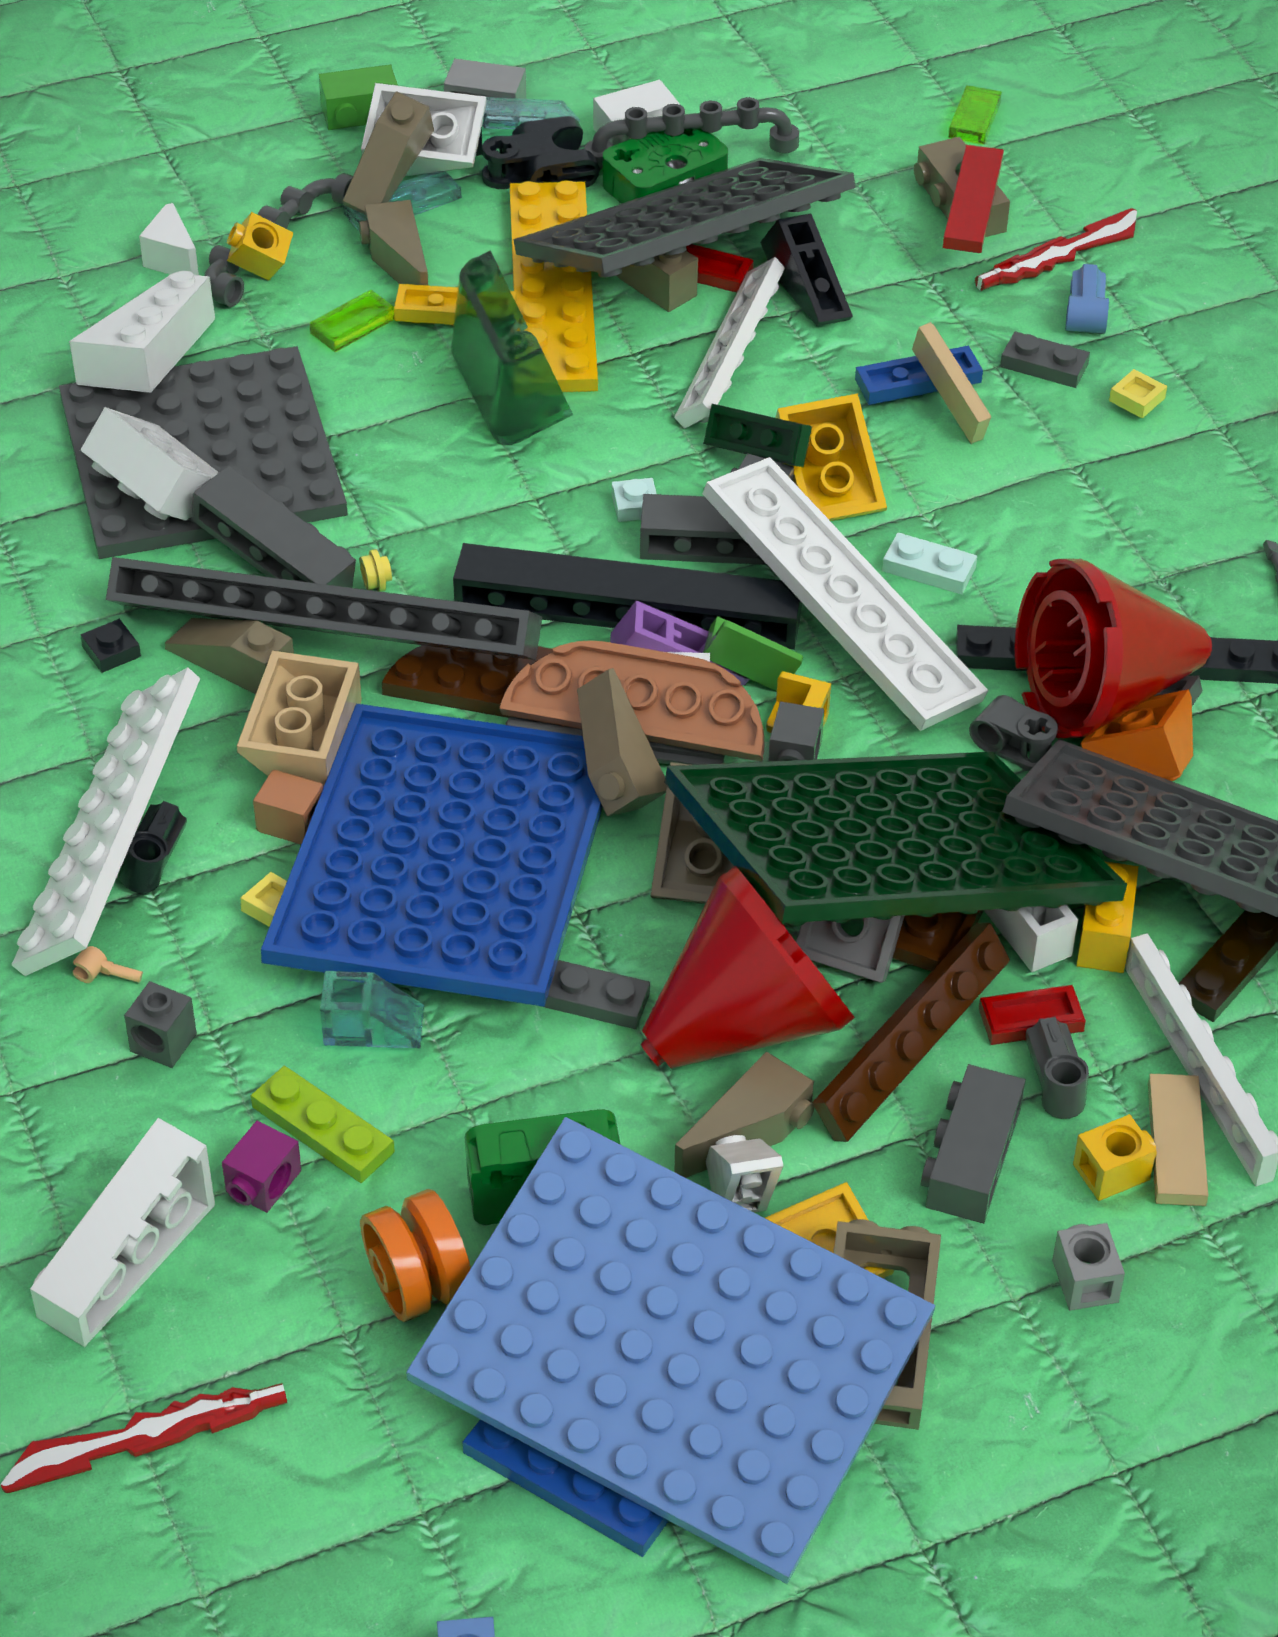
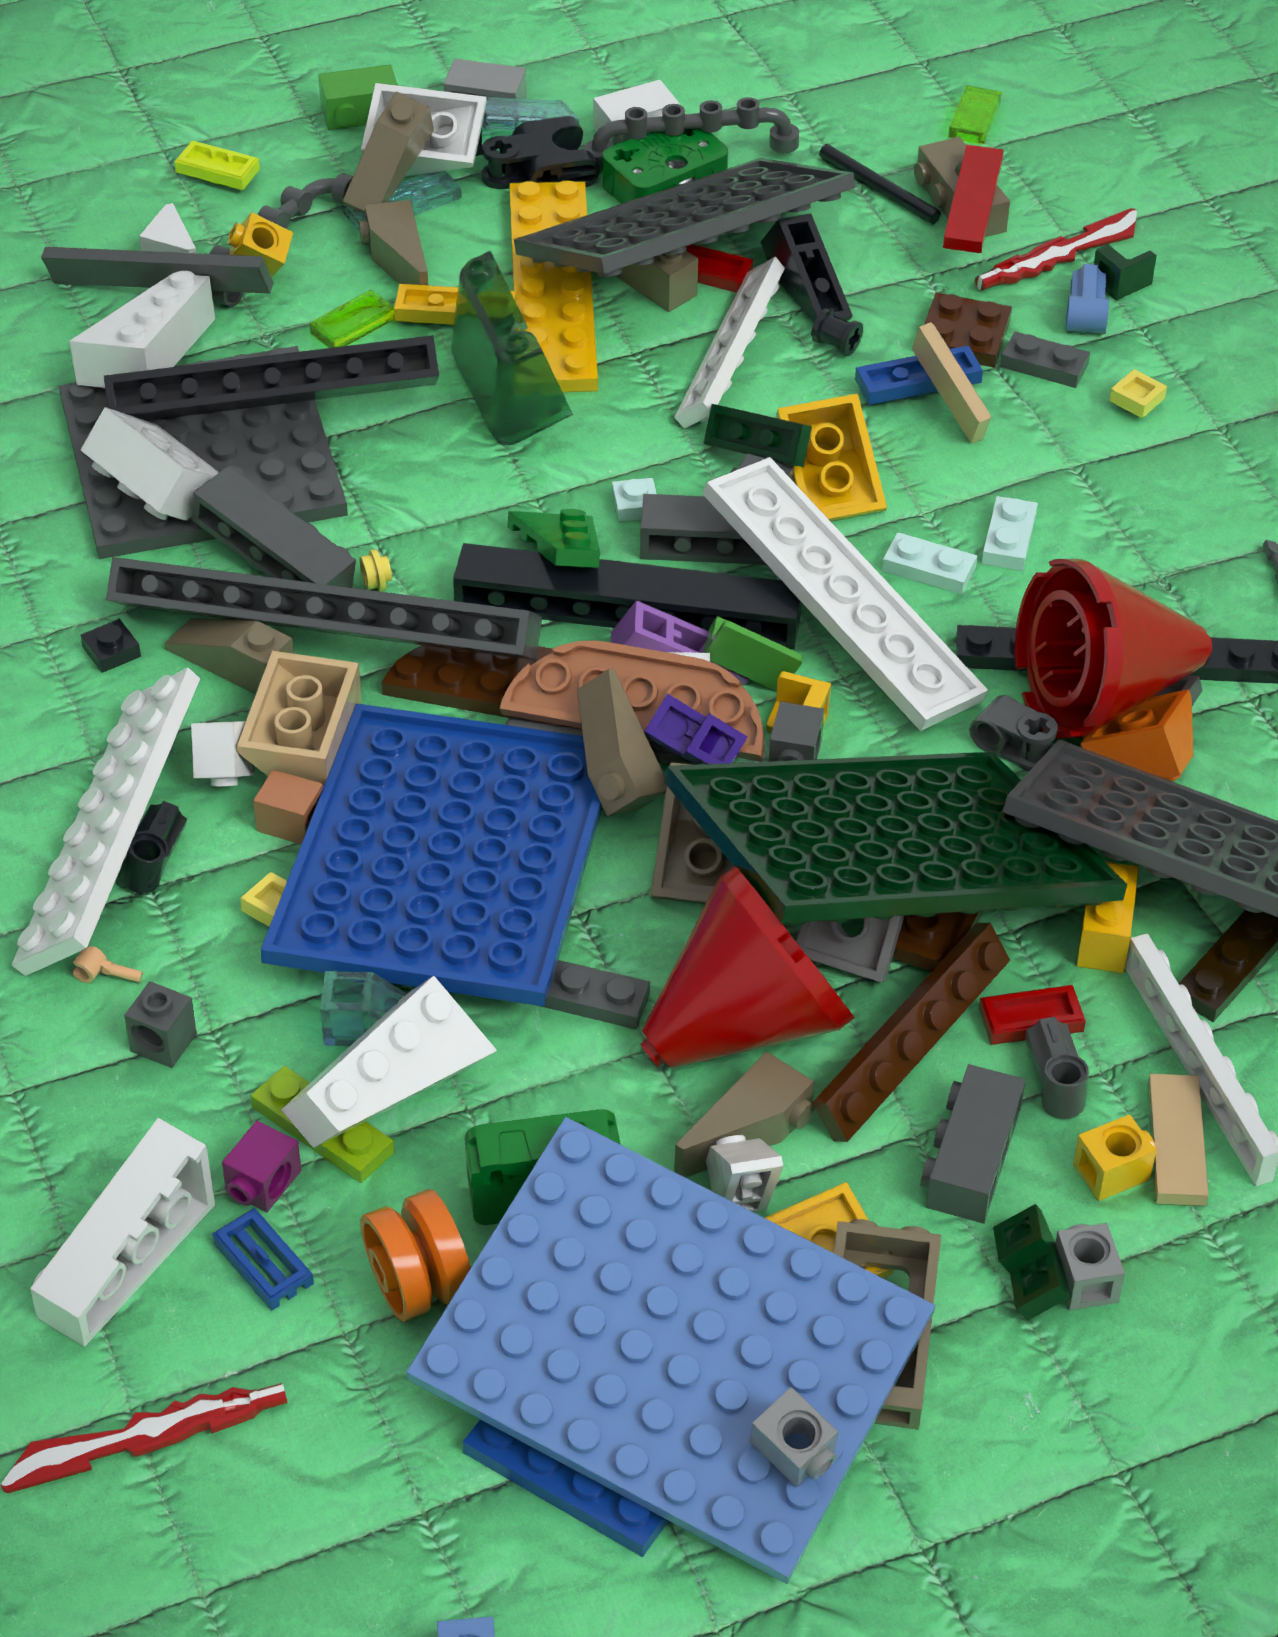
white slope [984,905,1078,972] -> none
none -> dark grey tile [41,247,274,294]
none -> black brick [104,335,439,421]
none -> neon yellow plate [174,141,260,190]
none -> white brick [191,721,254,786]
none -> blue tile [212,1208,314,1311]
none -> white wedge [281,976,497,1148]
none -> green wing [507,509,600,568]
none -> dark purple slope [644,693,747,765]
none -> light grey brick [750,1387,838,1488]
none -> black bush [811,308,863,356]
none -> black bar [819,144,941,224]
none -> reddish brown plate [924,292,1012,368]
none -> light aqua plate [982,496,1038,571]
none -> dark green slope [993,1204,1071,1321]
none -> dark green panel [1094,244,1157,301]

